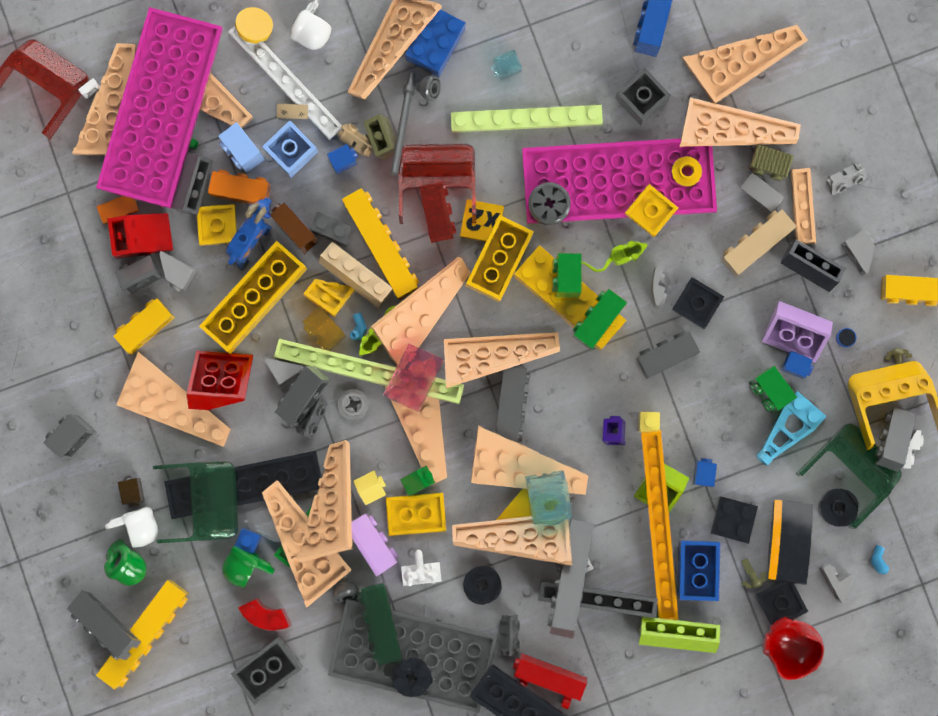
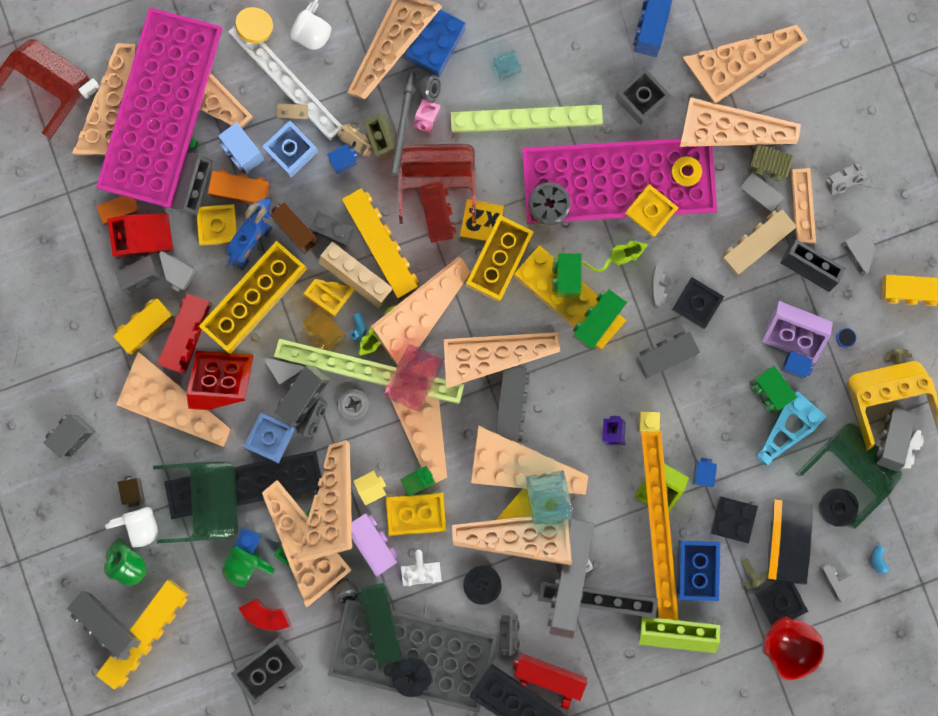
none -> wedge [157,294,212,375]
none -> medium blue plate [244,413,295,463]
none -> bright pink bracket [413,99,441,133]

